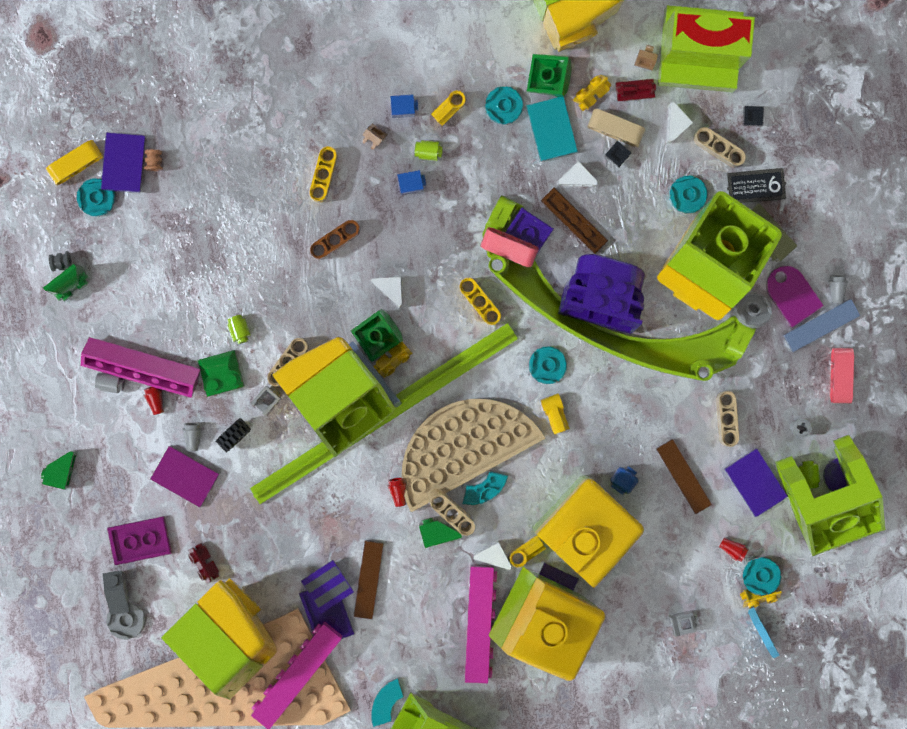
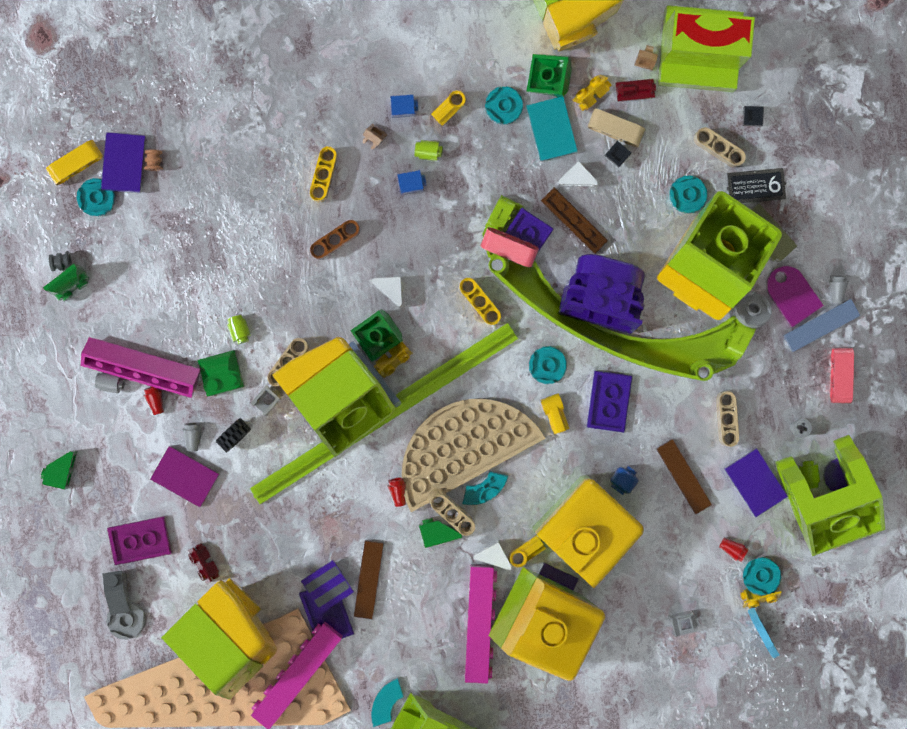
white slope [667,102,693,143] -> none
none -> dark purple tile [586,371,632,433]

